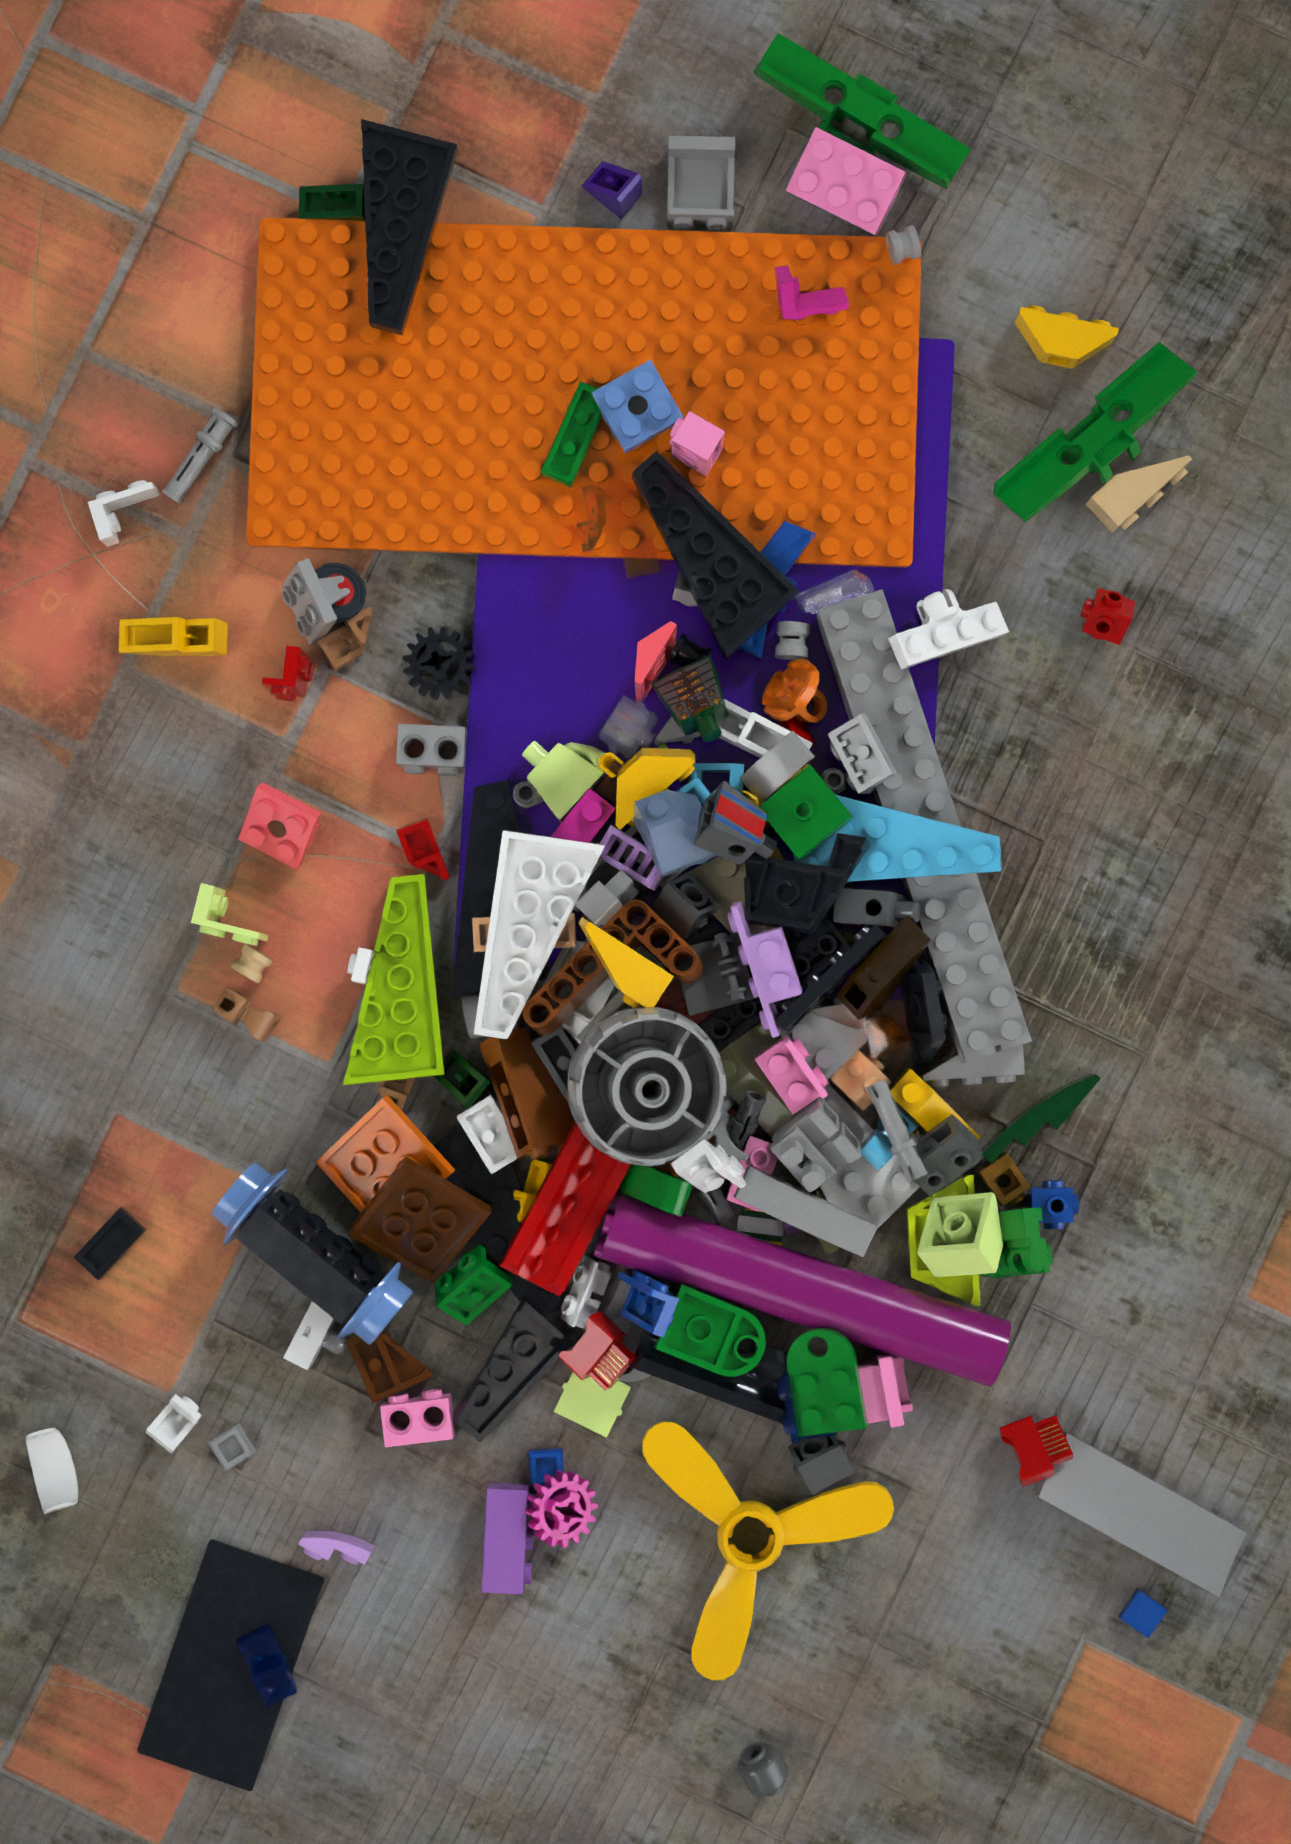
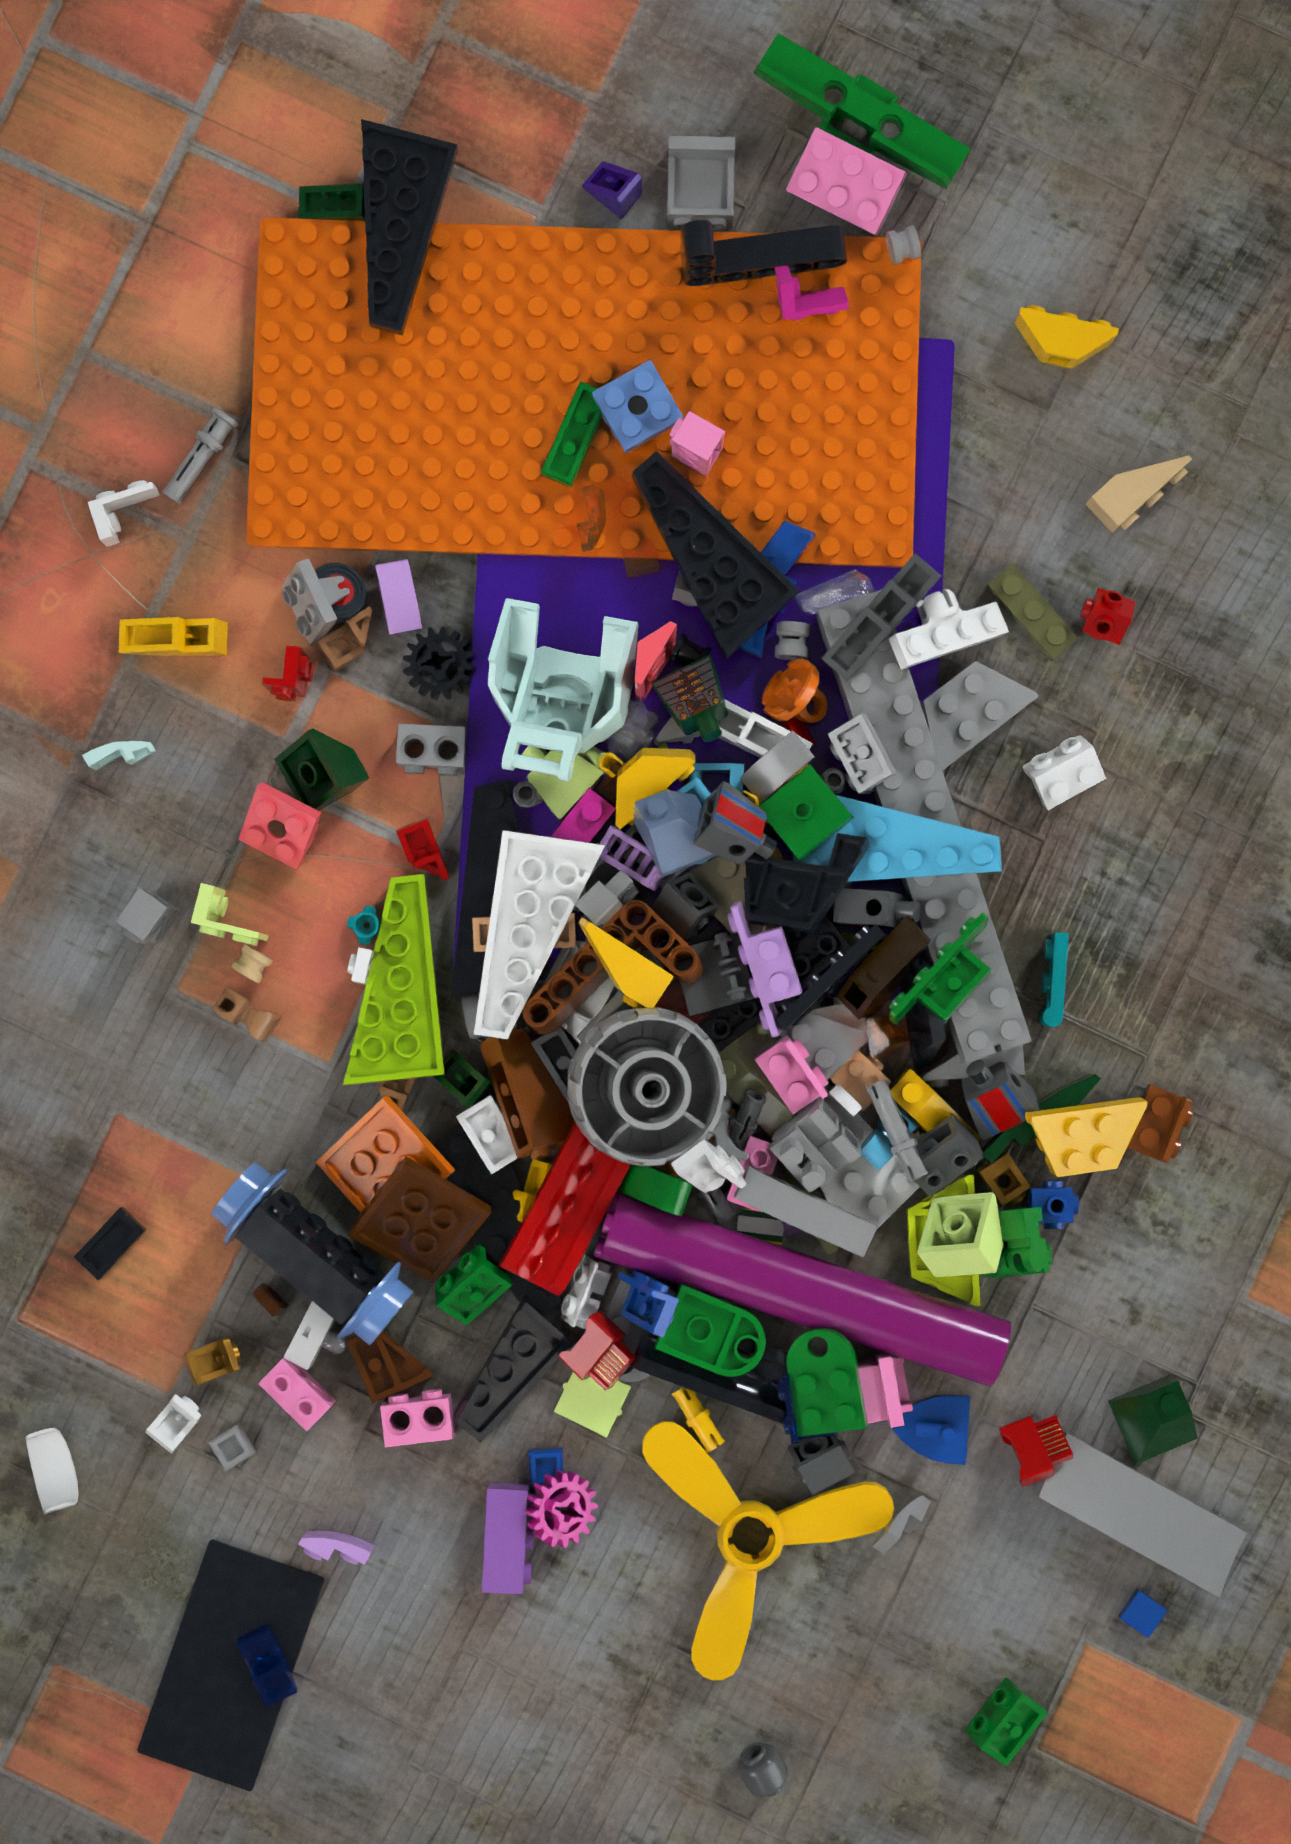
green piece [993,342,1197,522] -> none
none -> light aqua slope [82,741,156,771]
none -> light grey brick [116,888,180,945]
none -> pearl gold bracket [183,1338,241,1386]
none -> reddish brown tile [253,1283,288,1317]
none -> bright pink brick [258,1358,336,1431]
none -> dark green slope [274,728,370,811]
none -> teal plate [347,905,381,945]
none -> lavender slope [375,559,422,634]
none -> light aqua piece [488,598,638,782]
none -> yellow pin [671,1387,725,1453]
none -> black beam [680,220,847,286]
none -> dark grey slope [821,553,941,681]
none -> white tile [826,1085,862,1118]
none -> light grey slope [872,1495,931,1554]
none -> green bracket [889,912,991,1025]
none -> blue shield [892,1395,970,1465]
none -> light grey wing [921,661,1039,771]
none -> dark grey torso [962,1060,1040,1141]
none -> green bracket [965,1677,1048,1766]
none -> olive plate [986,563,1079,661]
none -> white bracket [1023,735,1106,810]
none -> yellow wing [1025,1097,1147,1177]
none -> teal plate [1037,932,1069,1027]
none -> dark green slope [1108,1375,1198,1465]
none -> dark orange bracket [1127,1084,1194,1163]

